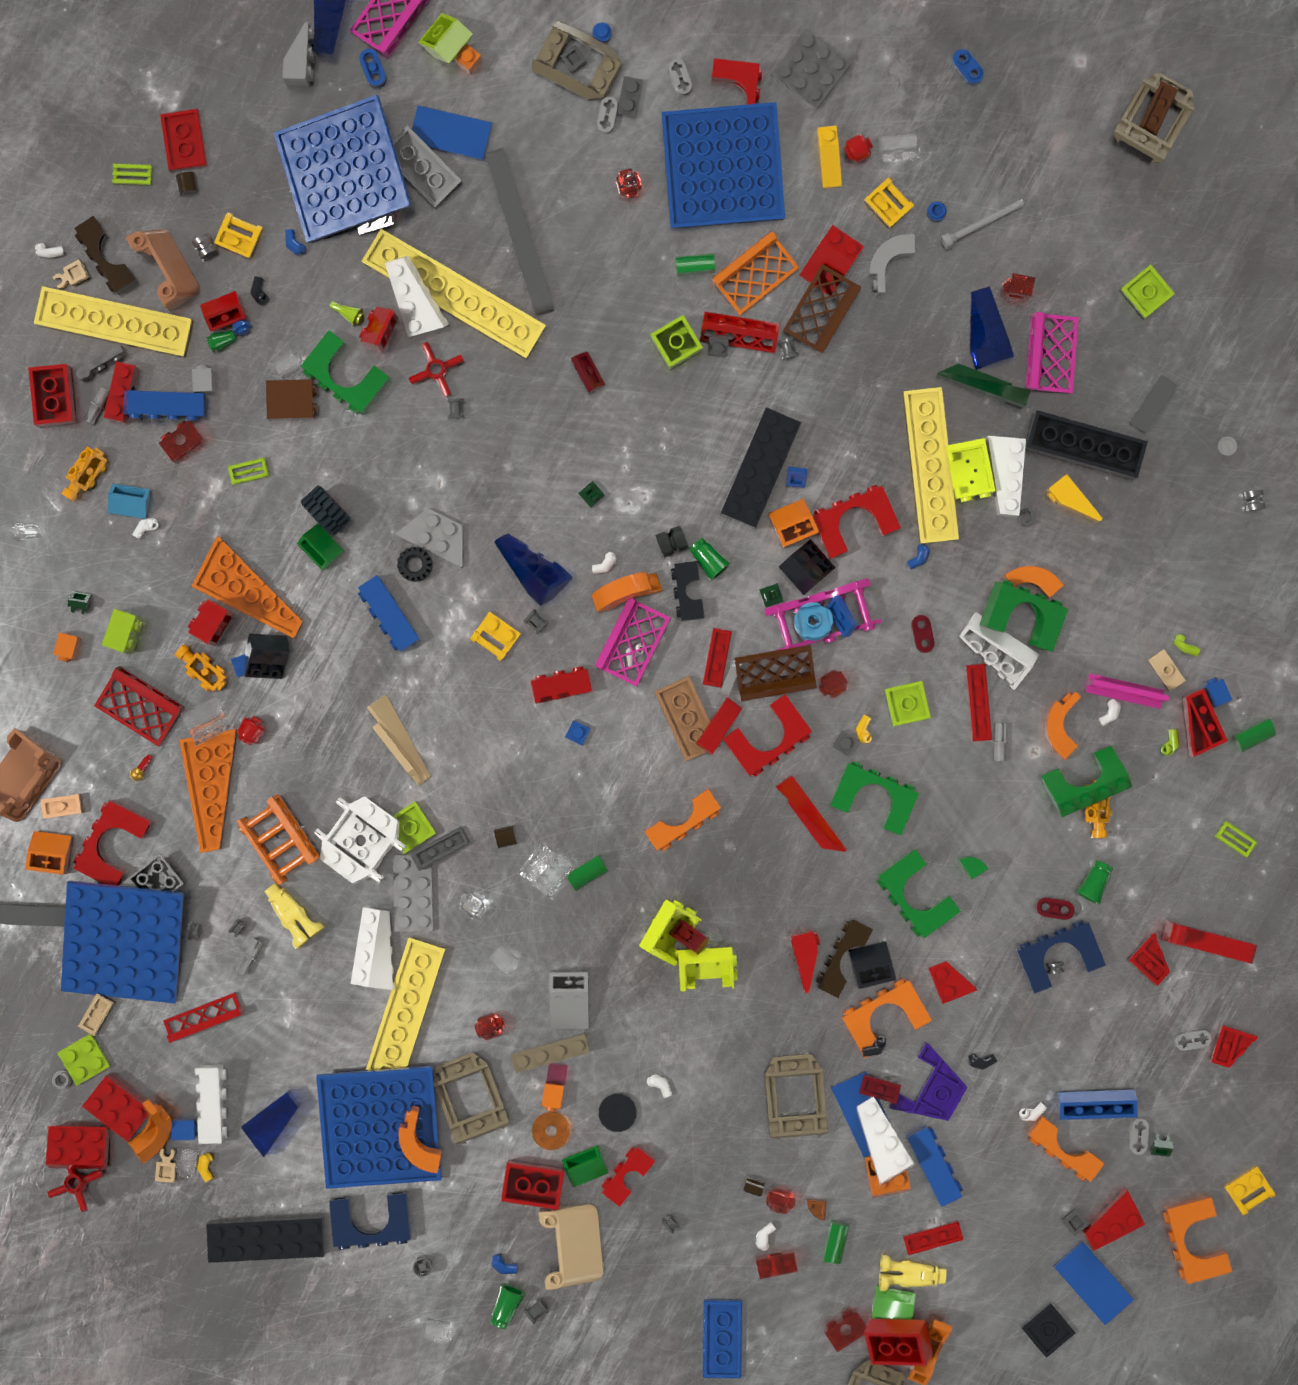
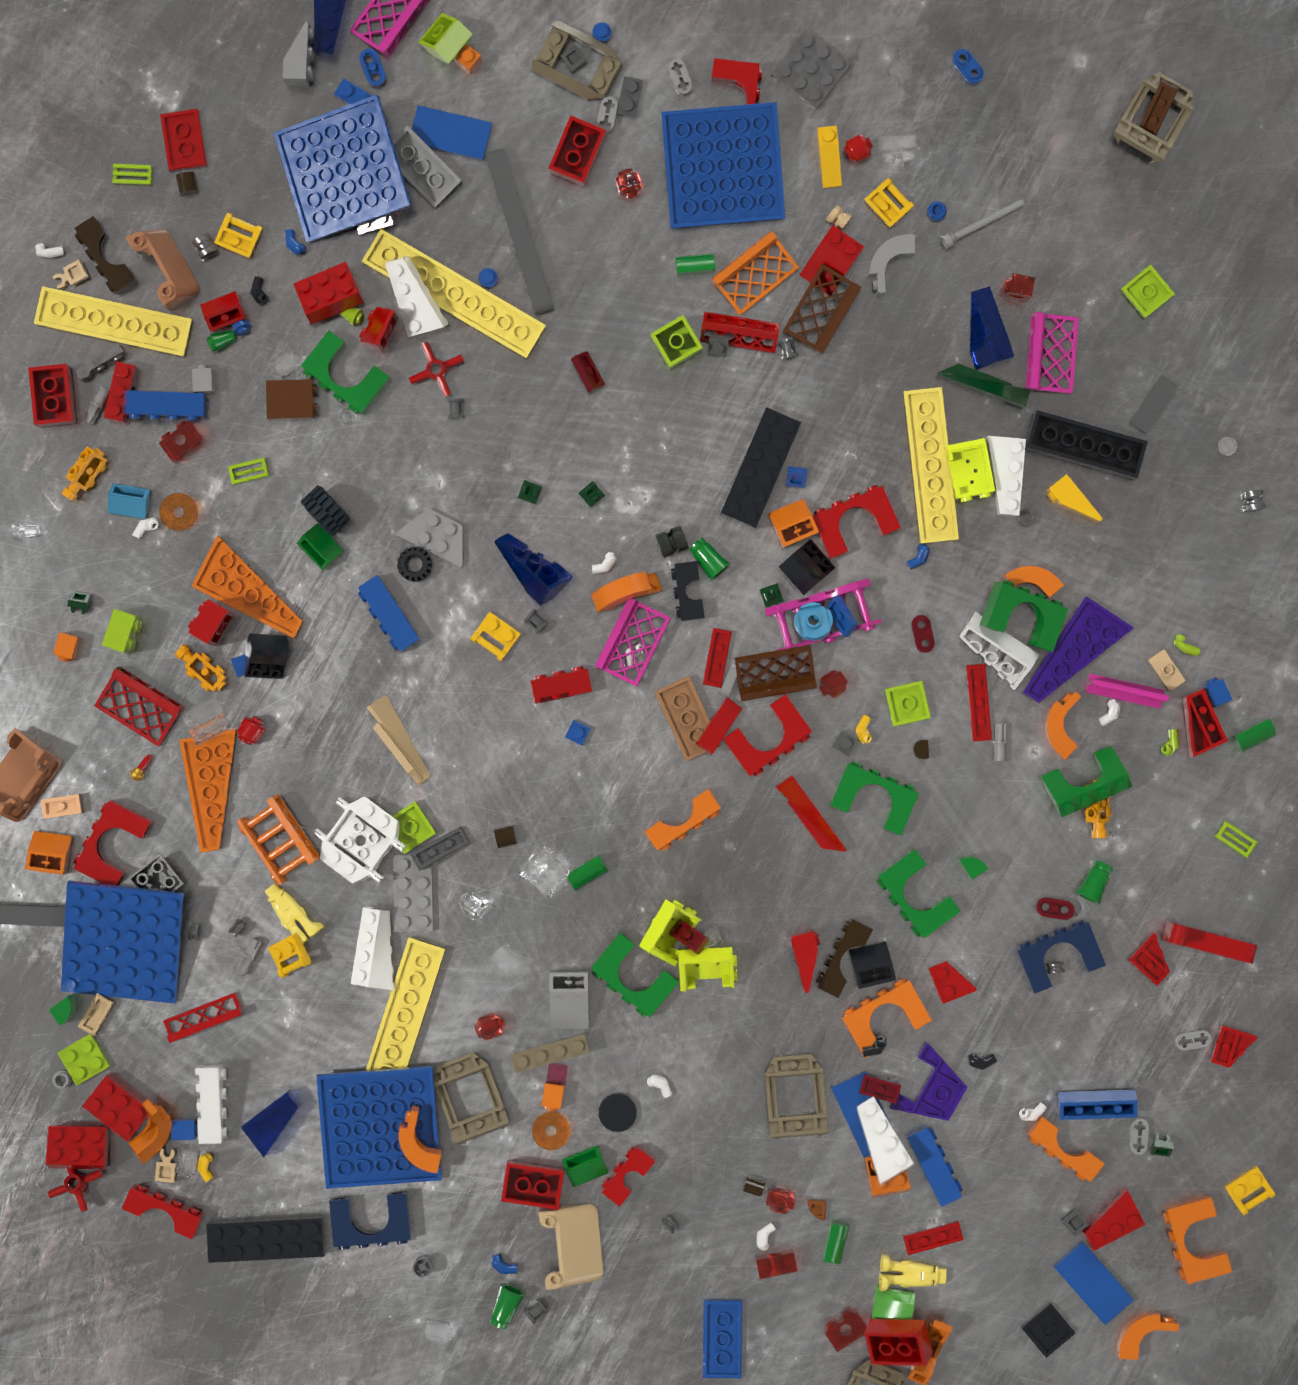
none -> green brick [48,994,78,1026]
none -> red arch [121,1184,204,1239]
none -> clear orange tile [159,493,198,531]
none -> yellow plate [268,932,311,978]
none -> red brick [293,261,364,325]
none -> blue plate [334,78,372,105]
none -> blue plate [478,268,498,288]
none -> dark green tile [518,480,542,505]
none -> red brick [548,115,606,187]
none -> green arch [591,932,679,1018]
none -> tan wheel [826,205,852,231]
none -> dark brown brick [912,740,929,759]
none -> dark purple wing [1022,596,1134,703]
none -> orange arch [1116,1311,1179,1360]

